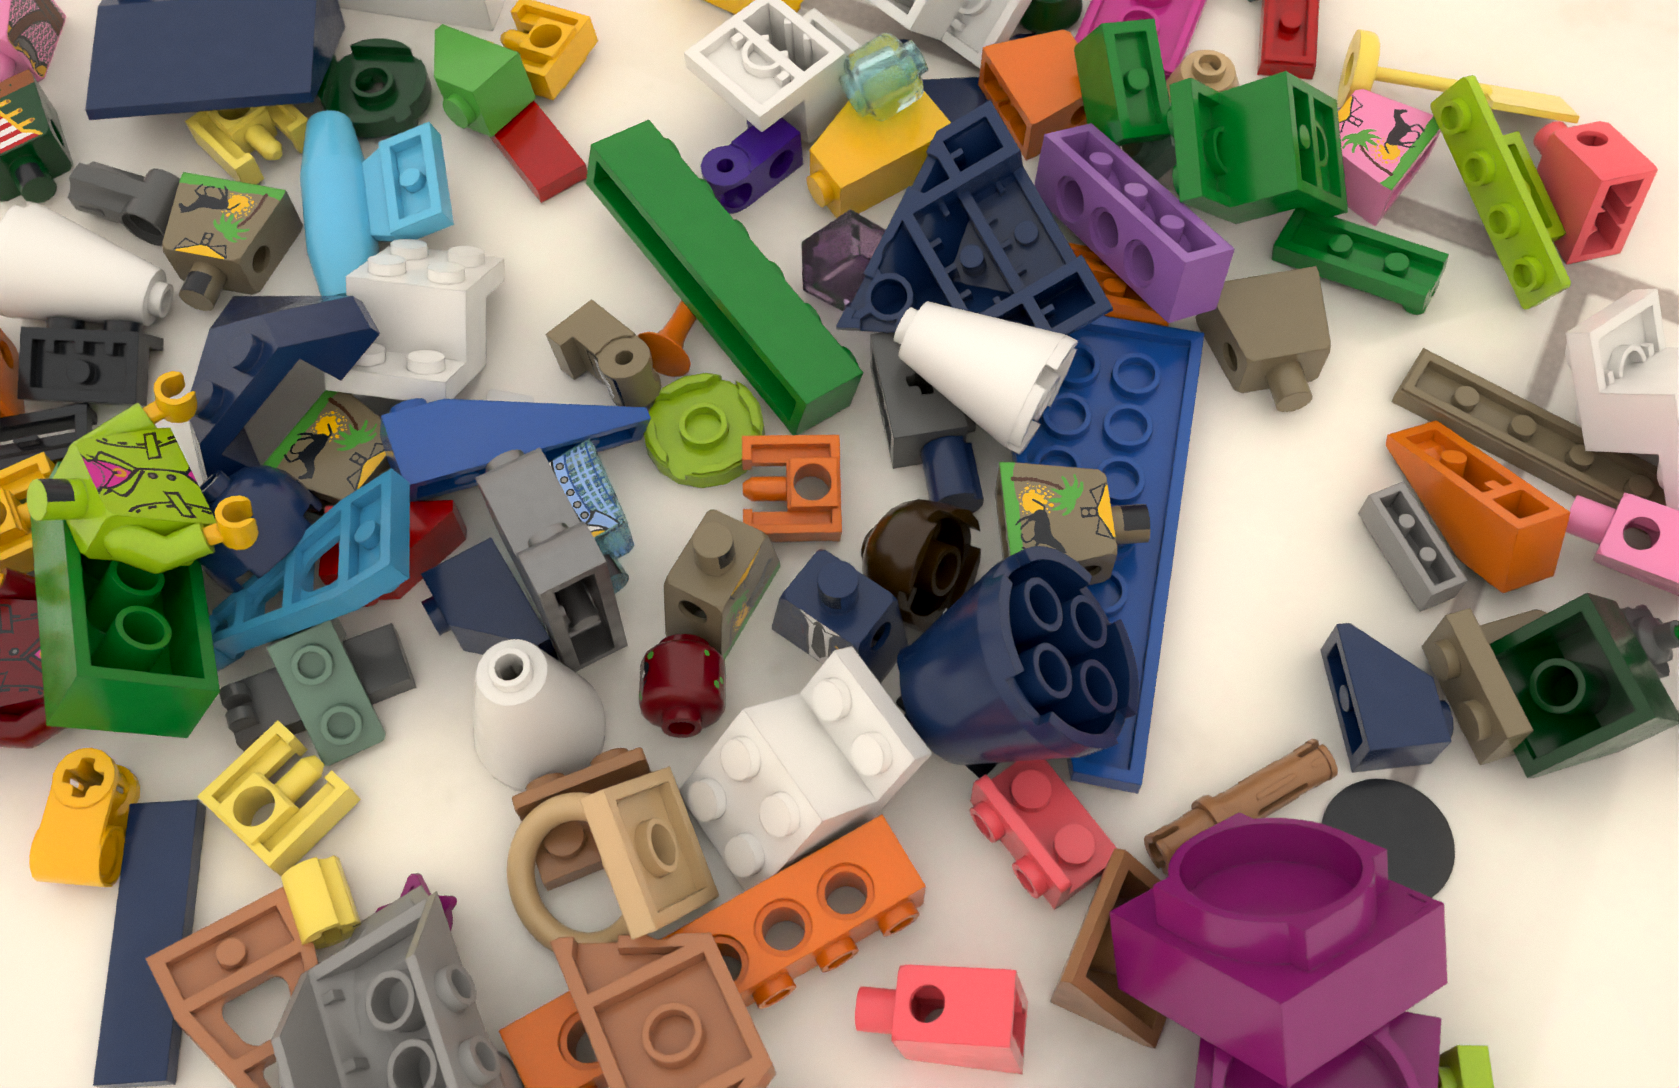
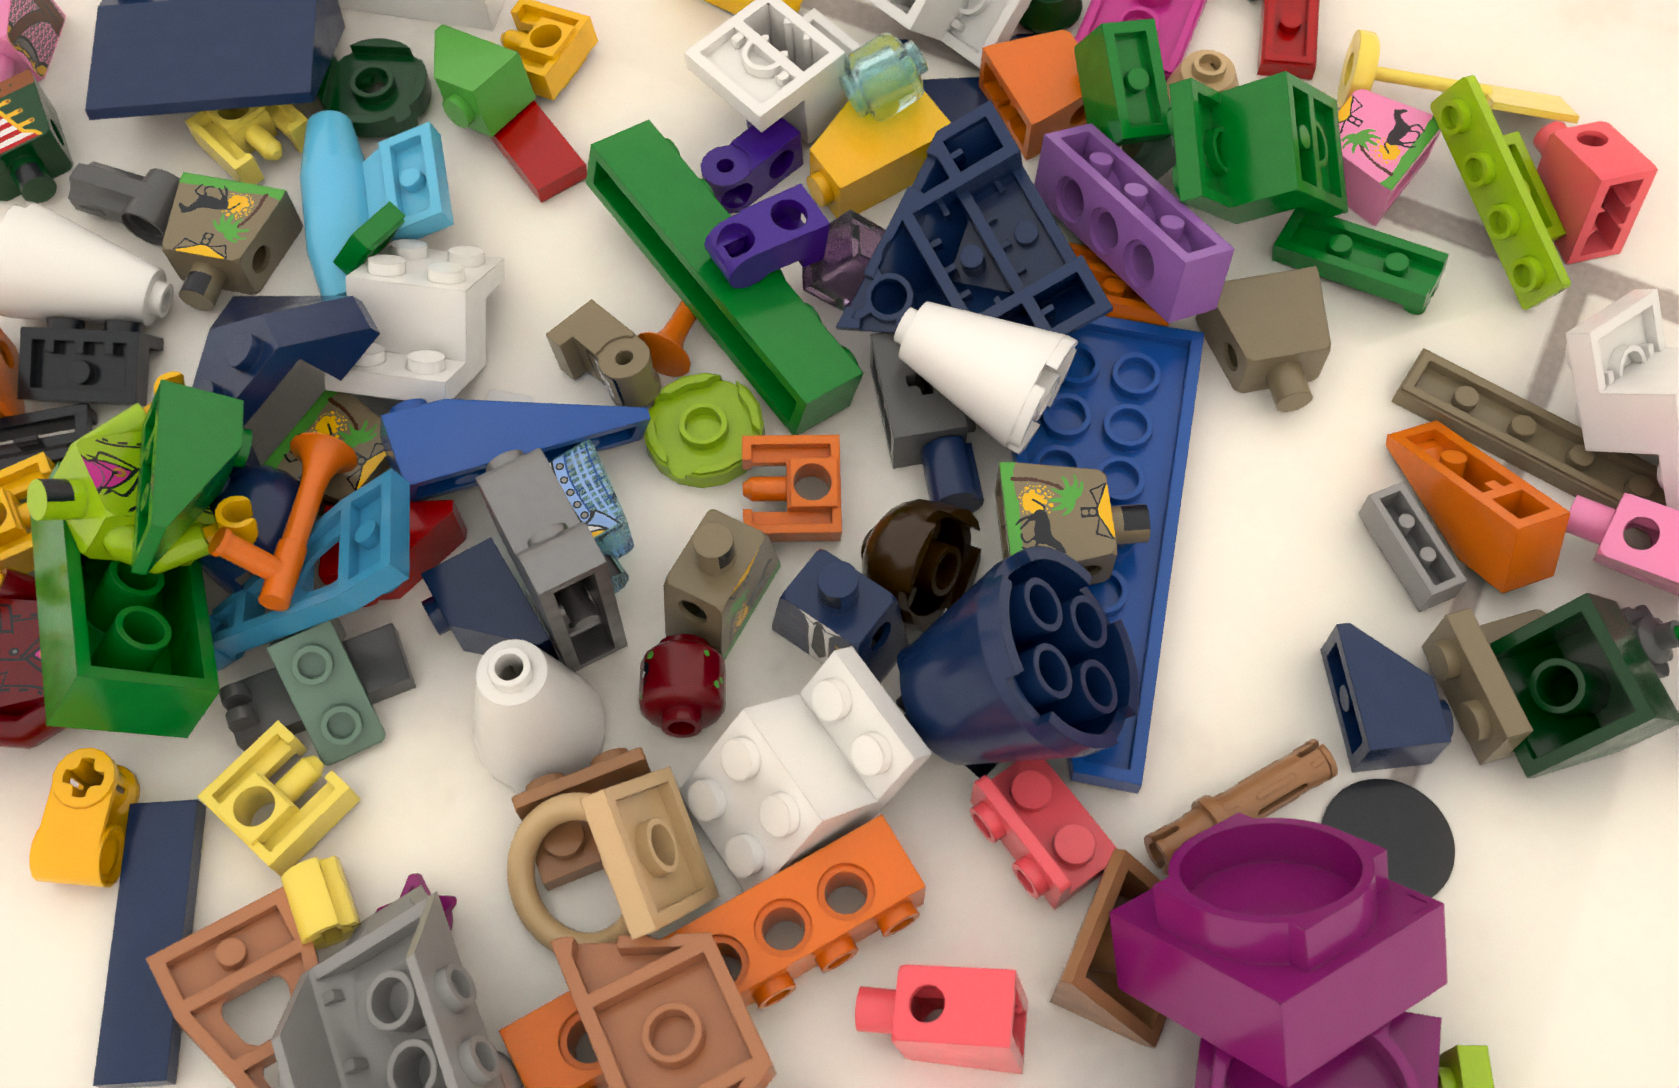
none -> green slope [131,379,252,575]
none -> orange piece [208,432,358,611]
none -> green tile [333,201,406,275]
none -> dark purple leg [704,184,830,288]

